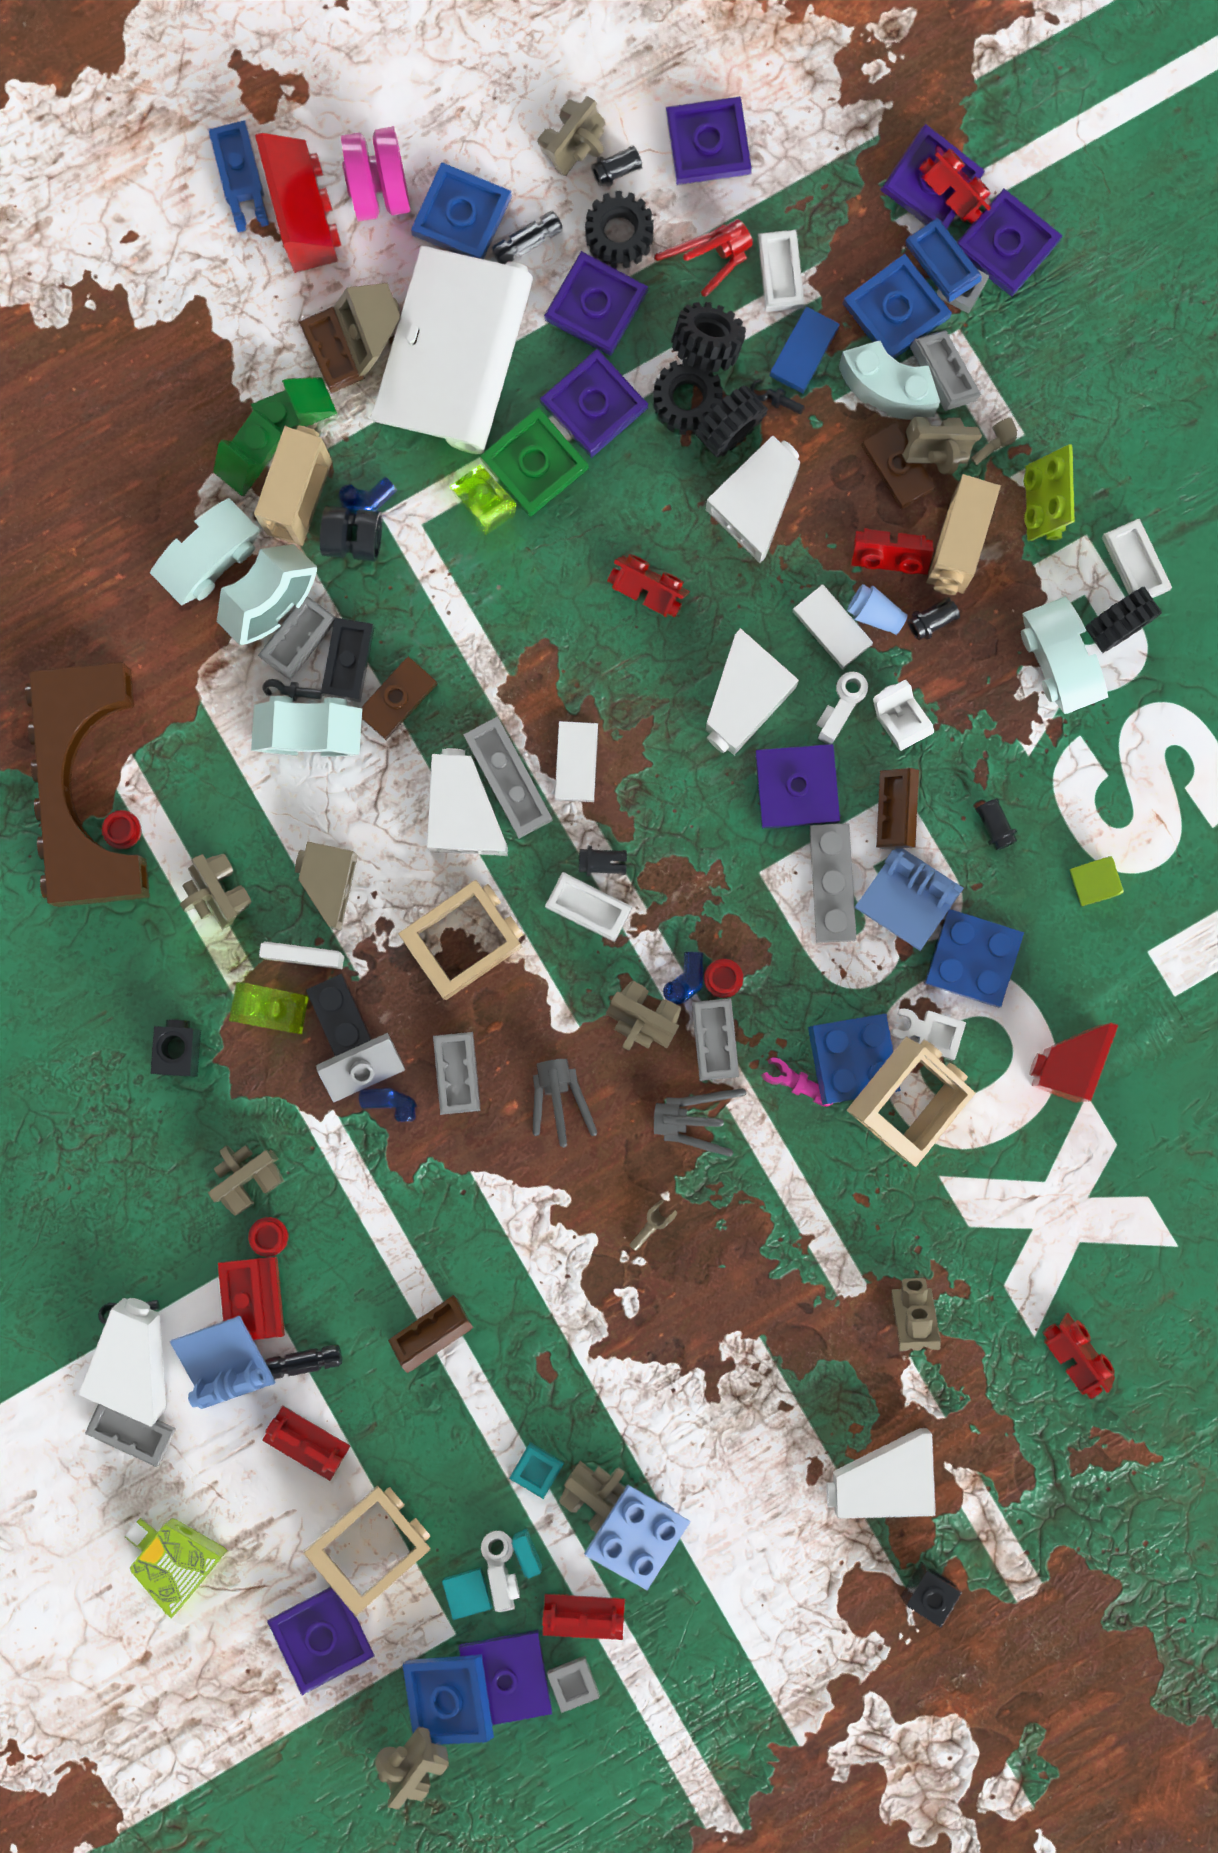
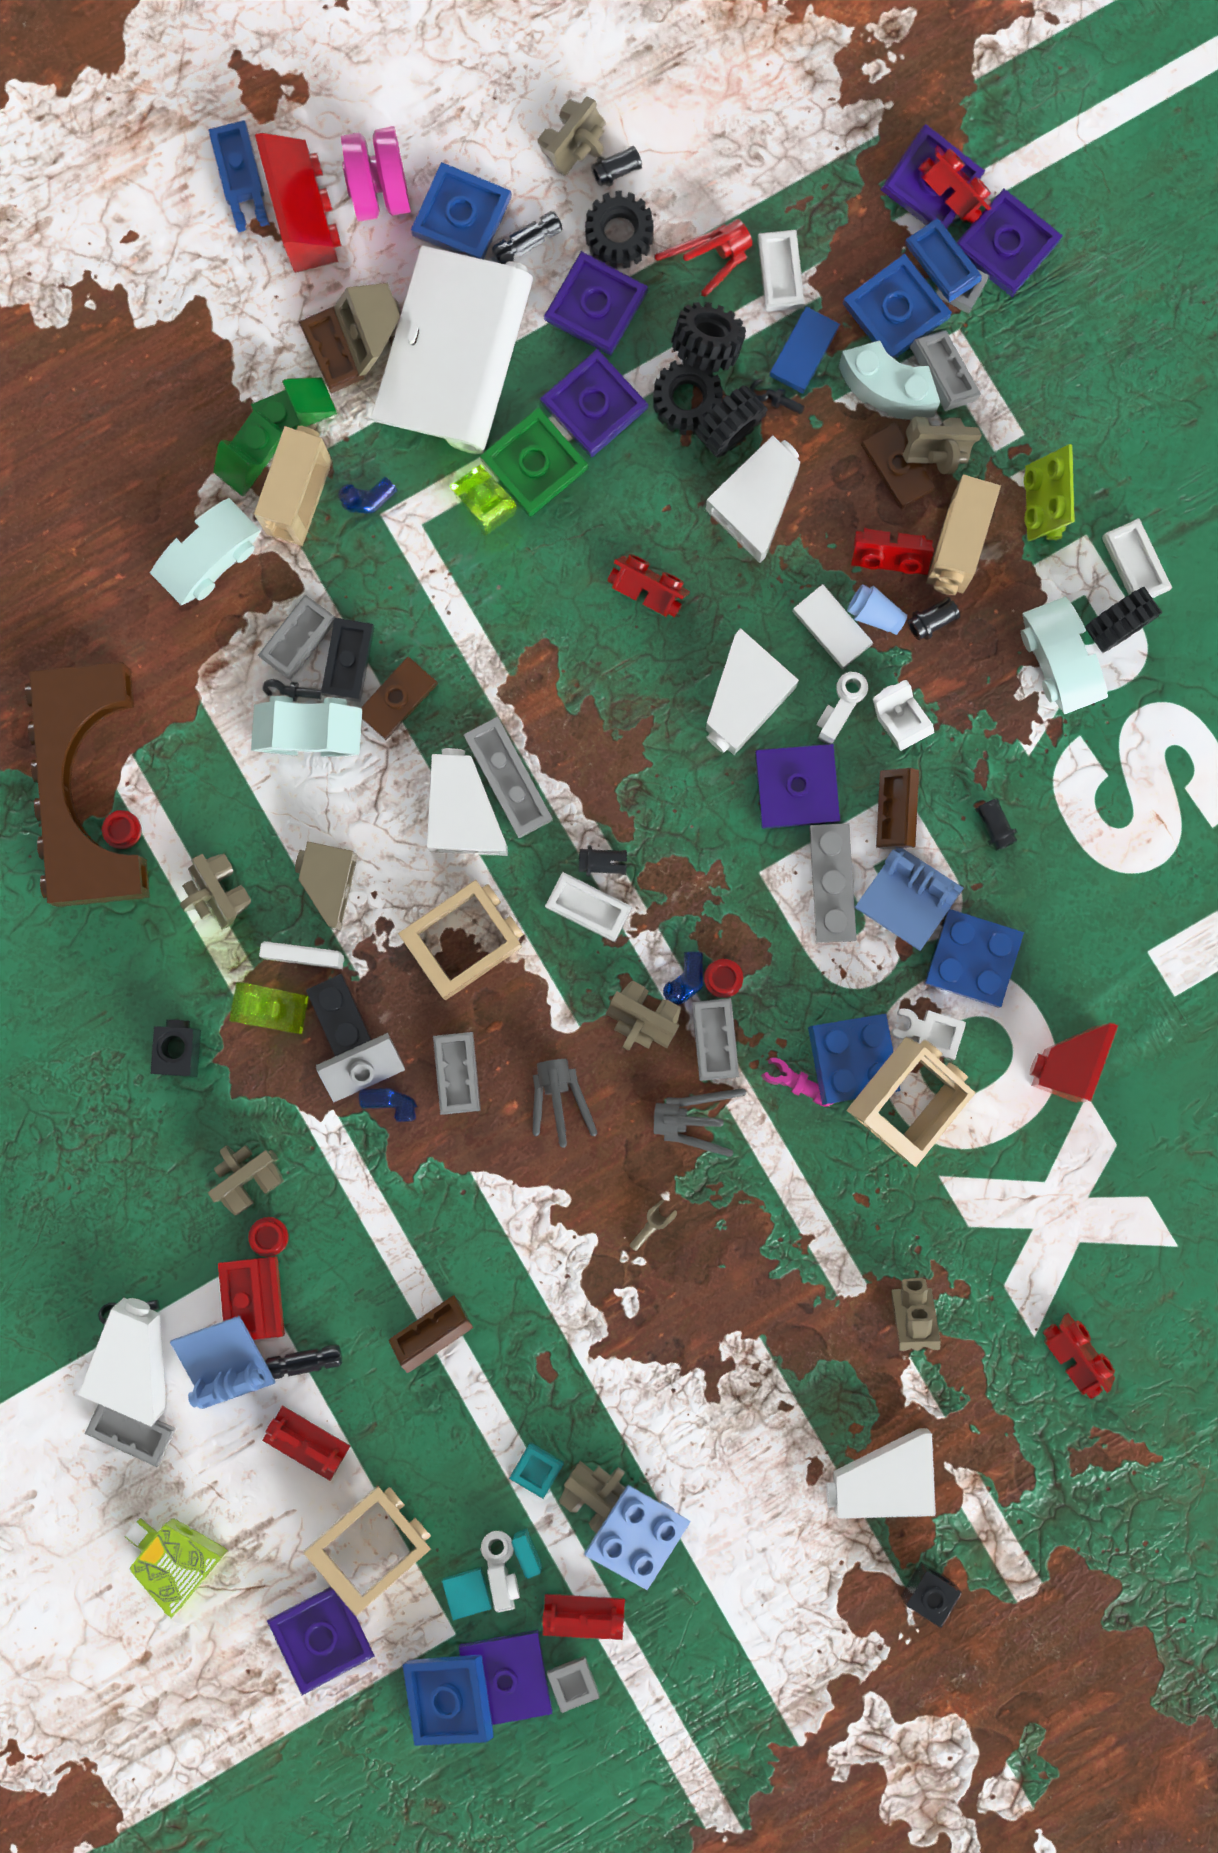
light aqua brick [217,544,317,645] -> none
black wheel [320,505,382,562] -> none
dark tan hips [375,1727,449,1810] -> none
white tile [555,721,598,802] -> none
dark purple plate [665,96,752,185] -> none
dark tan hand [971,418,1018,465] -> none
lime slope [1069,856,1124,907] -> none

